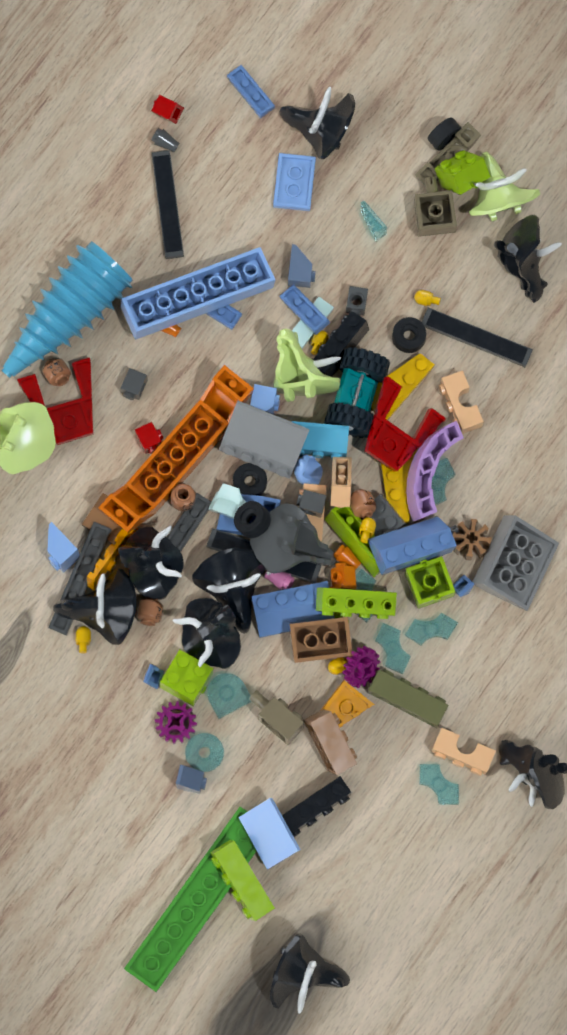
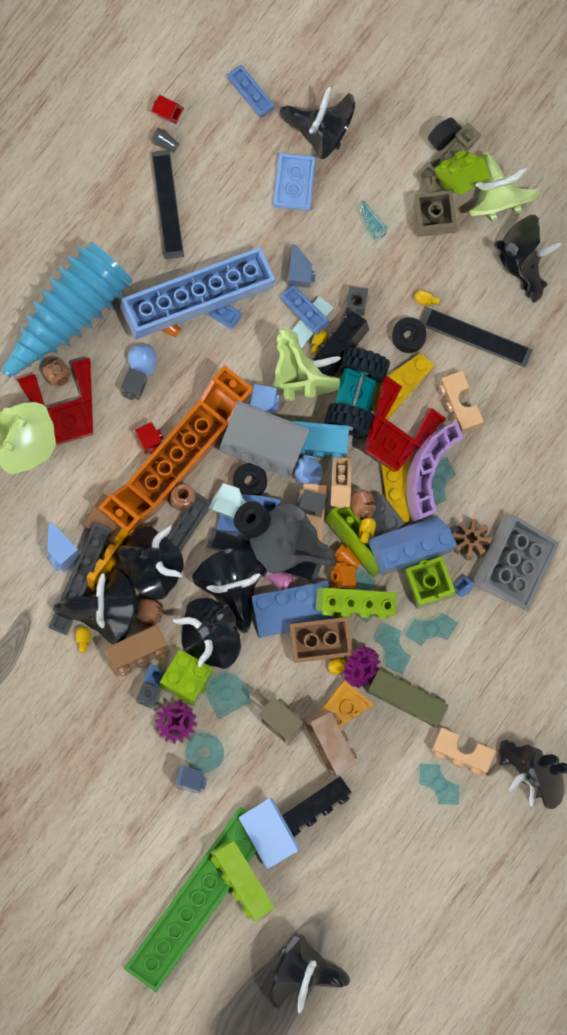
none -> medium nougat brick [105,624,169,677]
none -> light blue hair [128,344,157,377]
none -> dark grey brick [136,682,162,710]

